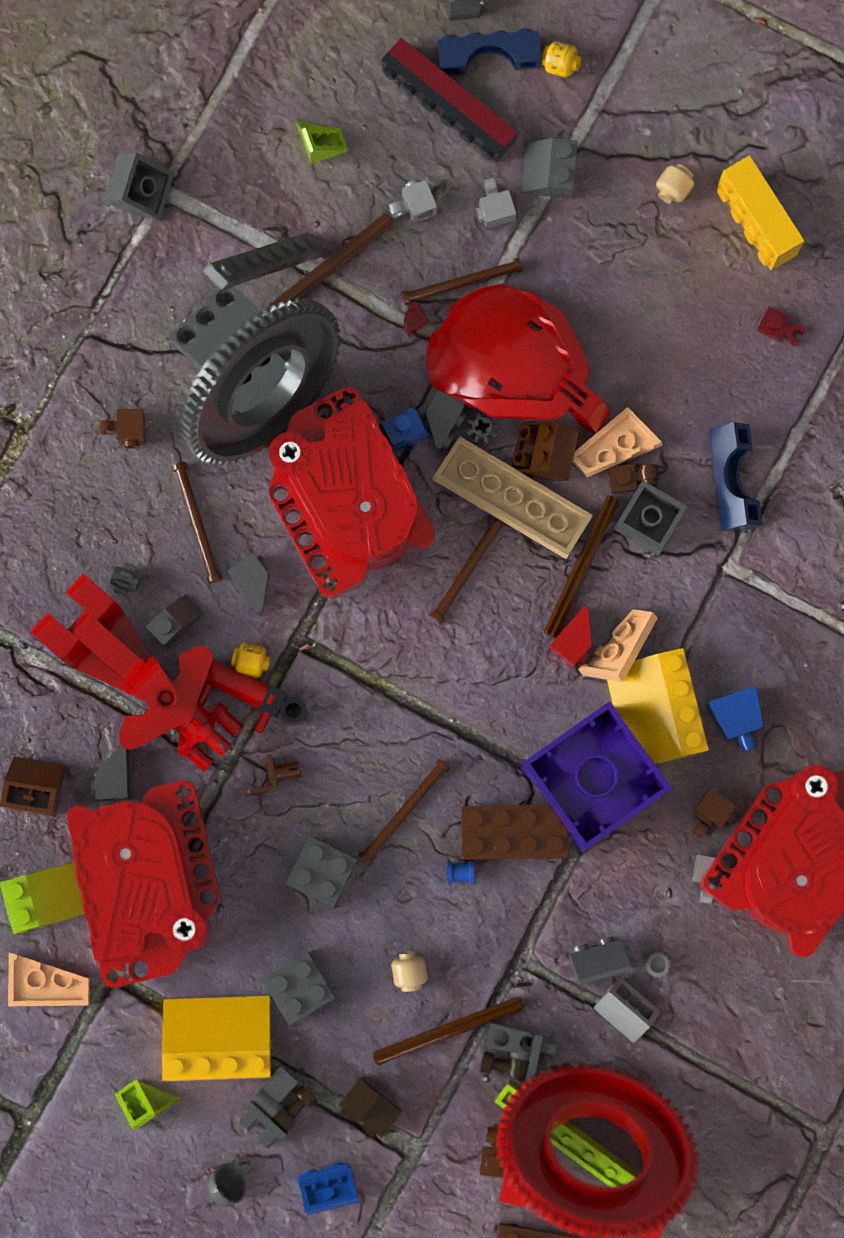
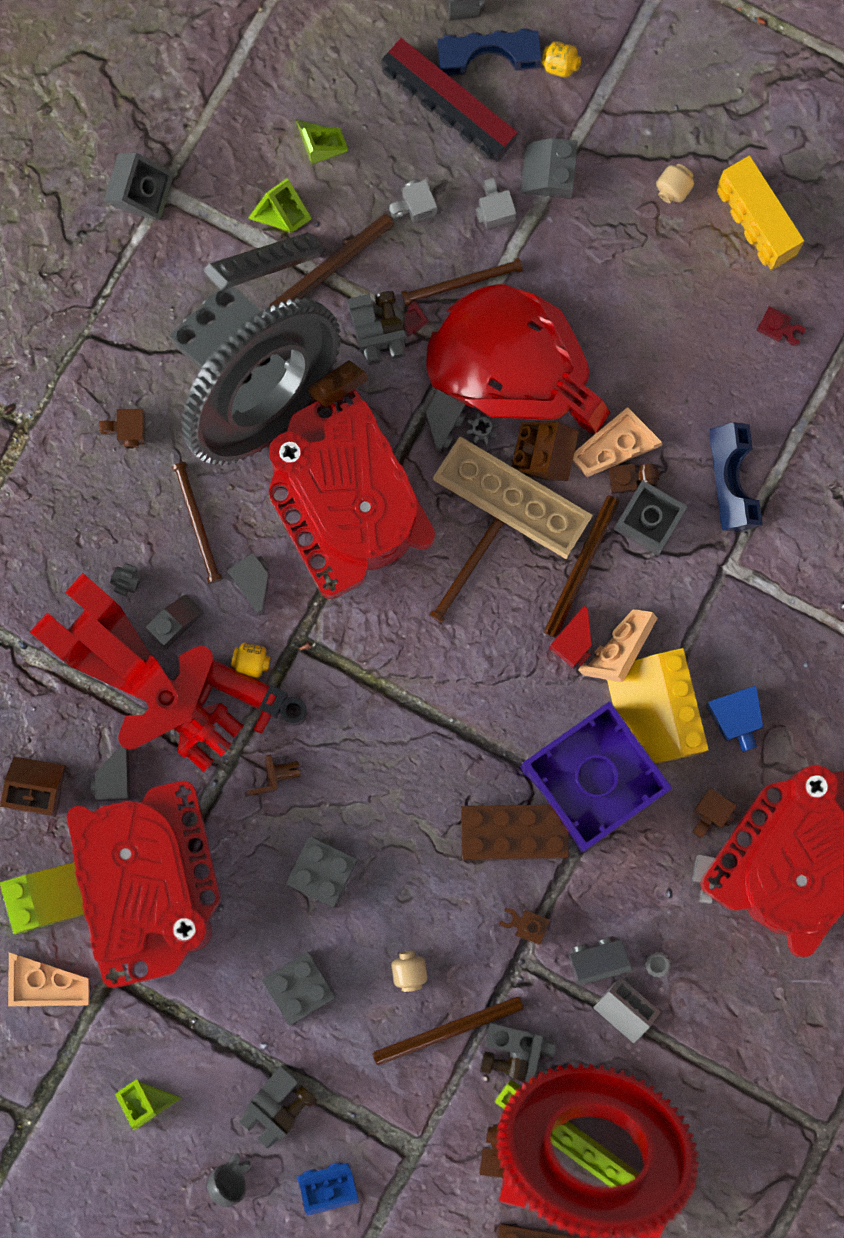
yellow slope [162,996,272,1081] -> none
dark brown brick [339,1077,402,1138] -> none
reddish brown bar [357,759,450,866] -> none
blue torso [379,407,431,454] -> none
blue bush [447,861,474,885] -> none
none -> lime slope [248,178,312,233]
none -> reddish brown bracket [307,360,368,408]
none -> dark grey hips [347,291,406,365]
none -> reddish brown brick [499,908,550,945]

